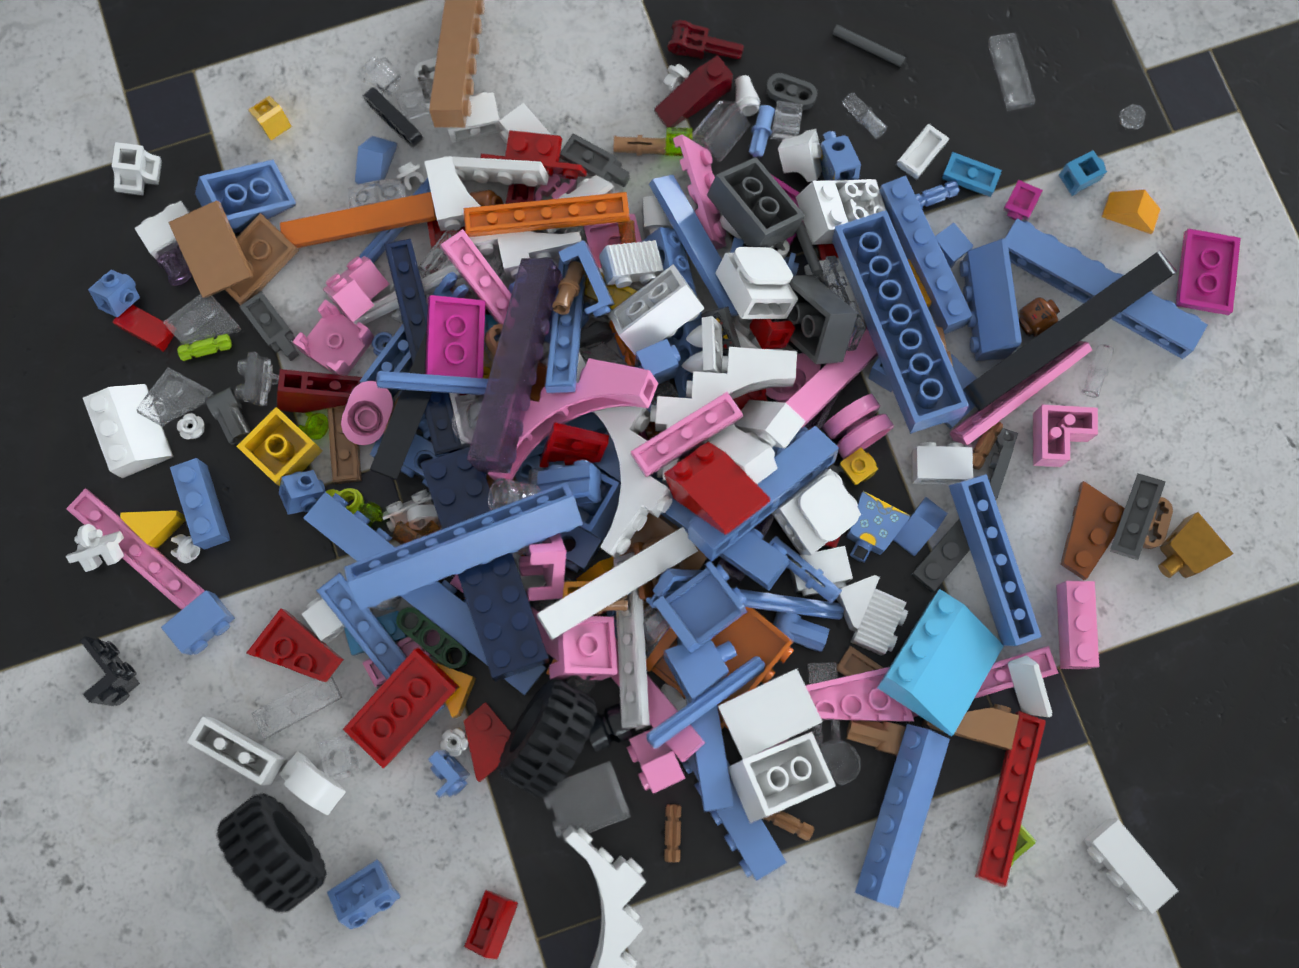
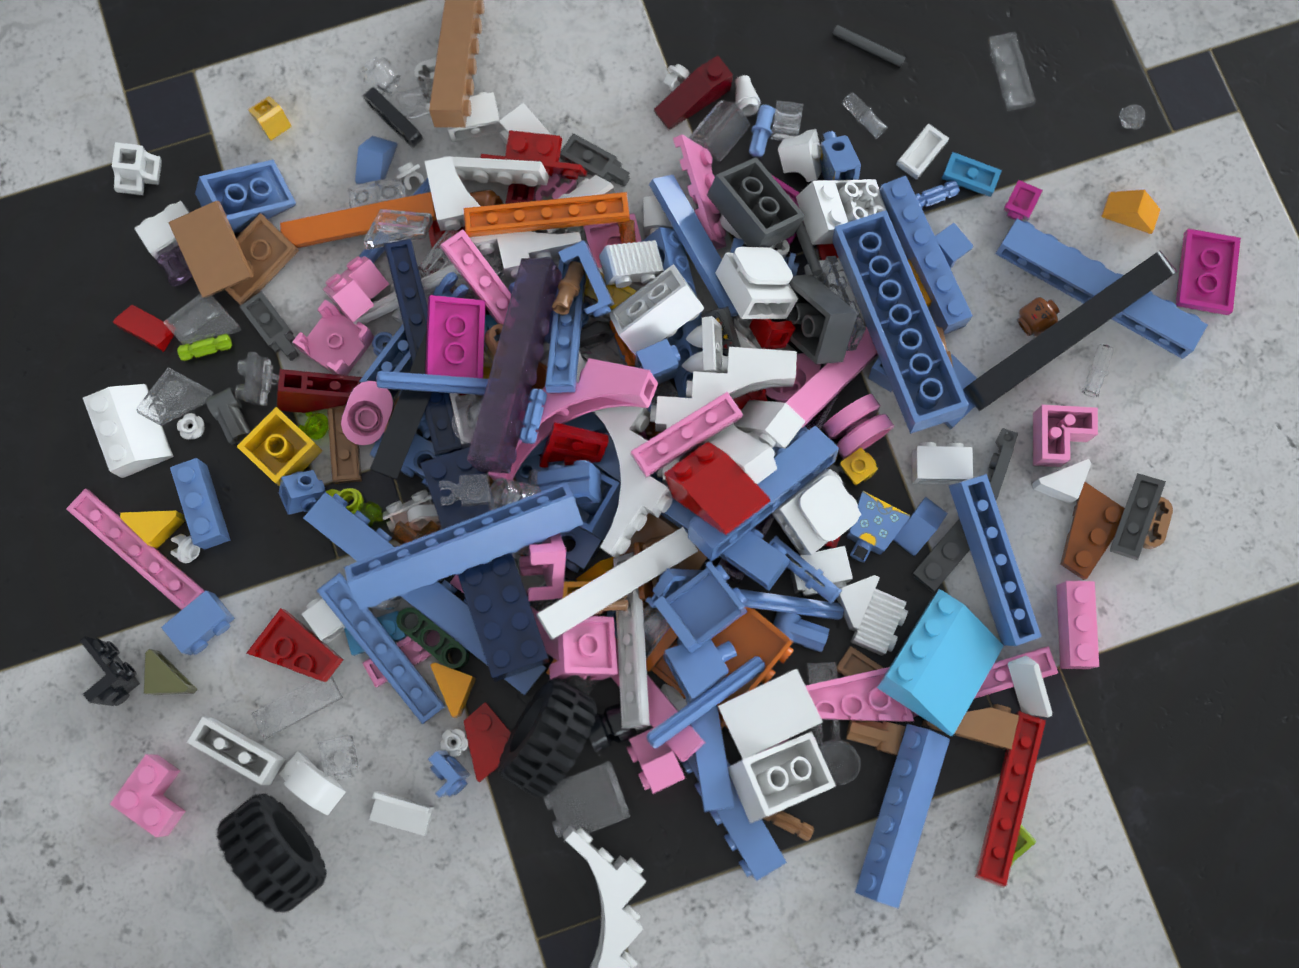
white hips [65,524,124,572] -> none
medium blue brick [88,270,140,317] -> none
medium blue bracket [327,860,400,929] -> none
red plate [343,647,459,769] -> none
red slope [464,890,518,959] -> none
medium nougat pin [613,135,666,156] -> none
medium nougat axle [664,804,681,863] -> none
clear neon green tile [665,127,692,156] -> none
dark red connector [667,20,743,59] -> none
dark grey plate [766,73,817,110] -> none
bright pink tile [949,341,1092,445] -> none
medium blue slope [959,238,1022,361] -> none
medium nougat axle [972,422,1003,470] -> none
dark azure brick [1059,150,1107,196] -> none
white brick [1083,818,1178,914] -> none
pearl gold torso [1158,512,1234,578] -> none
none -> bright pink brick [110,754,186,837]
none -> olive slope [144,649,198,695]
none -> clear wing [363,209,433,250]
none -> white panel [369,791,434,836]
none -> clear plate [439,473,491,507]
none -> medium blue axle [519,389,547,444]
none -> white slope [1031,459,1091,504]

